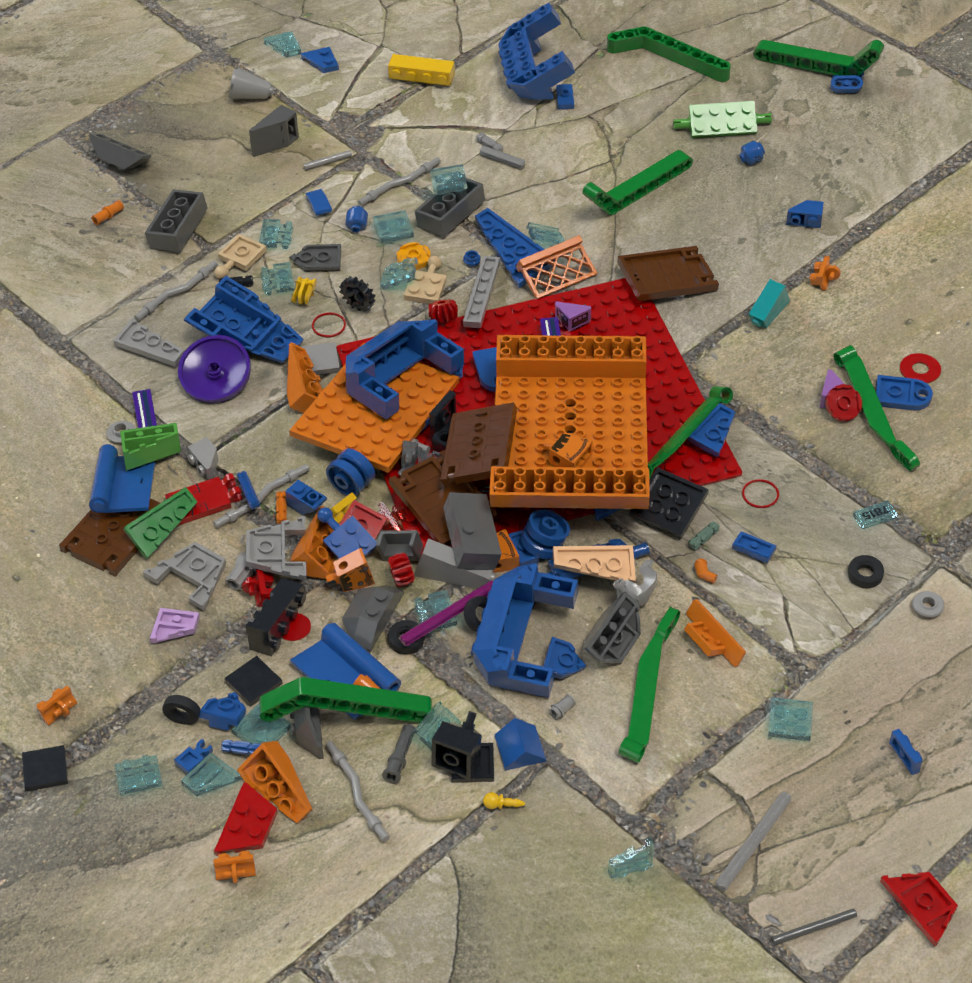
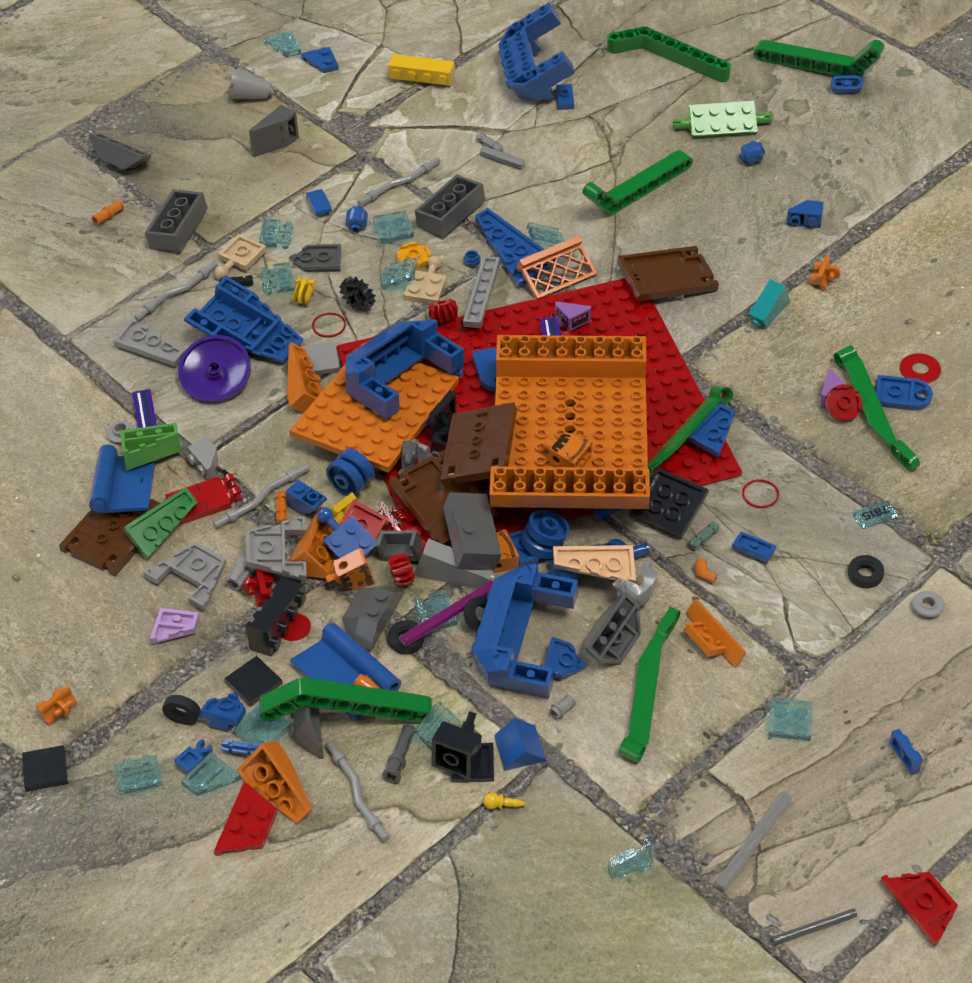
orange hips [213,851,256,883] -> none
blue axle [237,471,260,509] -> none
light grey bar [303,150,352,170] -> none
clear light blue plate [430,164,468,195] -> none

